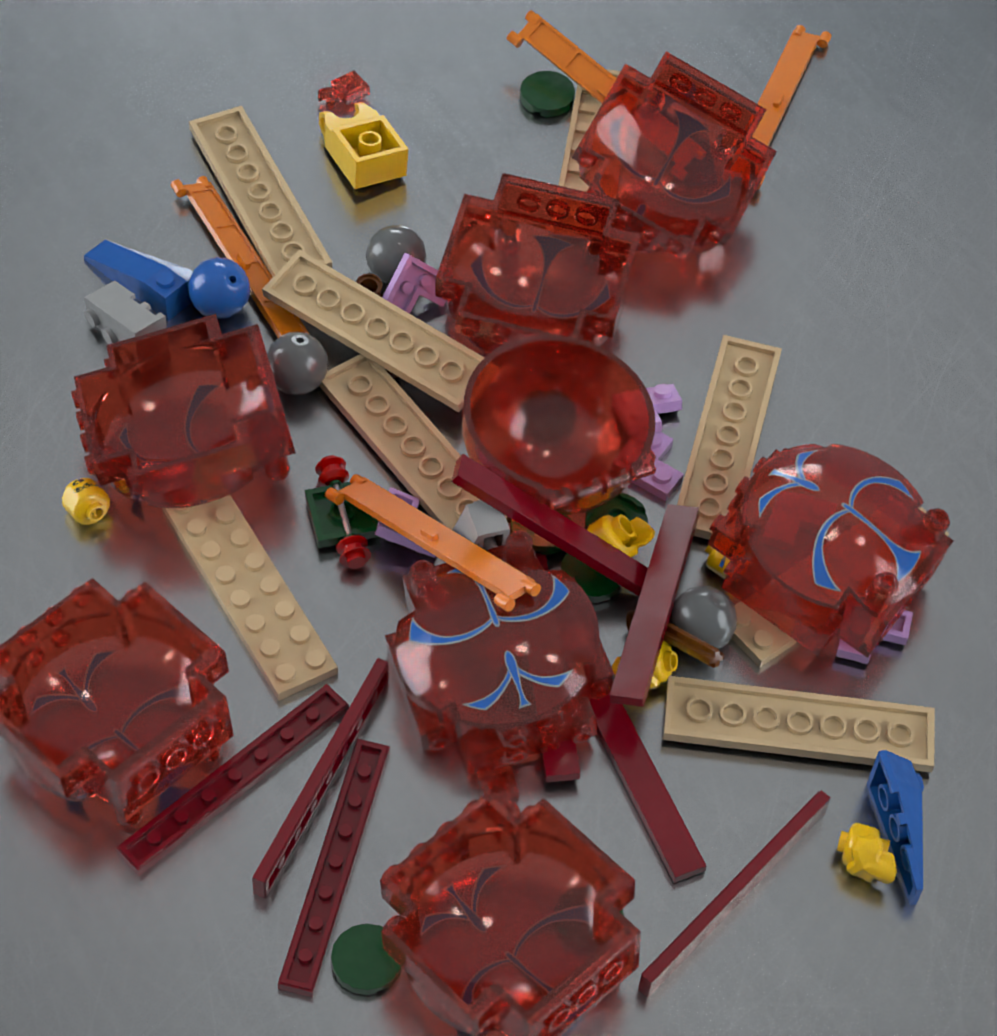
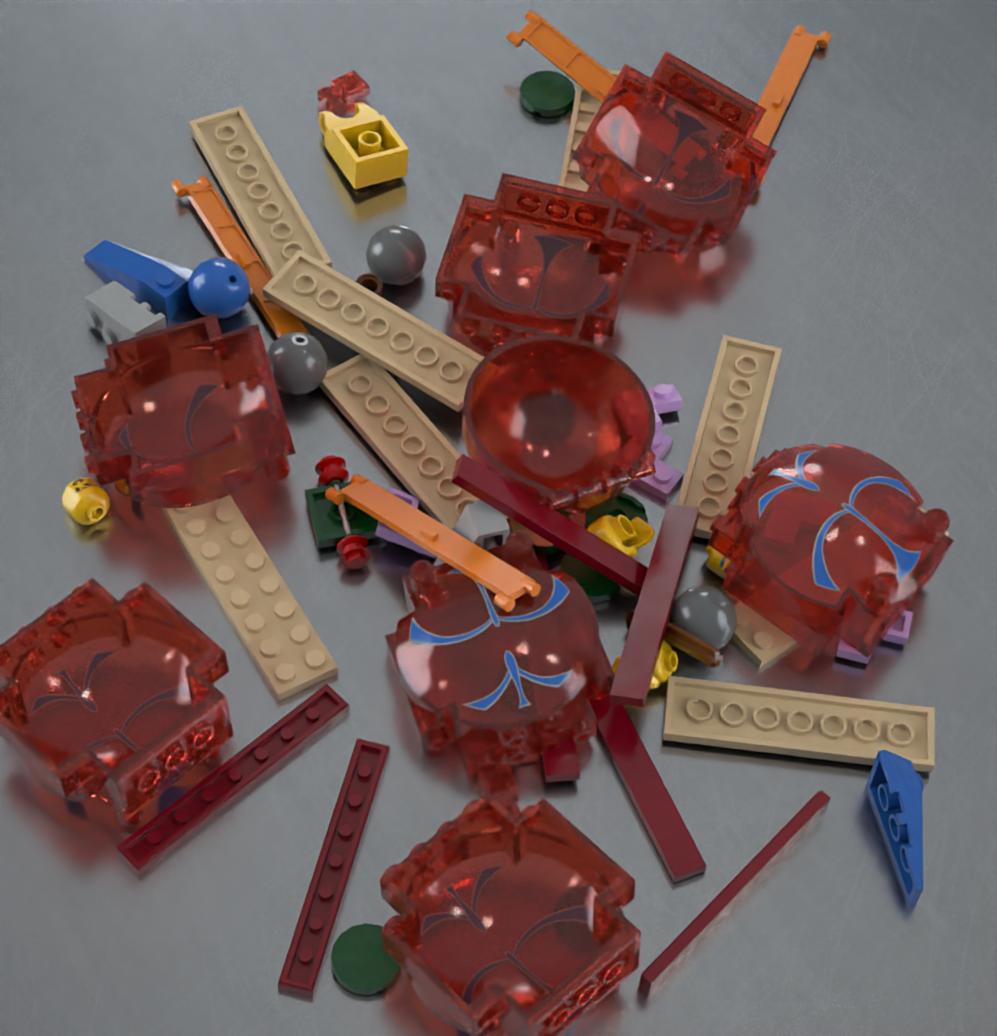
dark red tile [252,658,389,898] -> none
lavender plate [382,253,456,314] -> none
yellow head [836,823,897,884] -> none

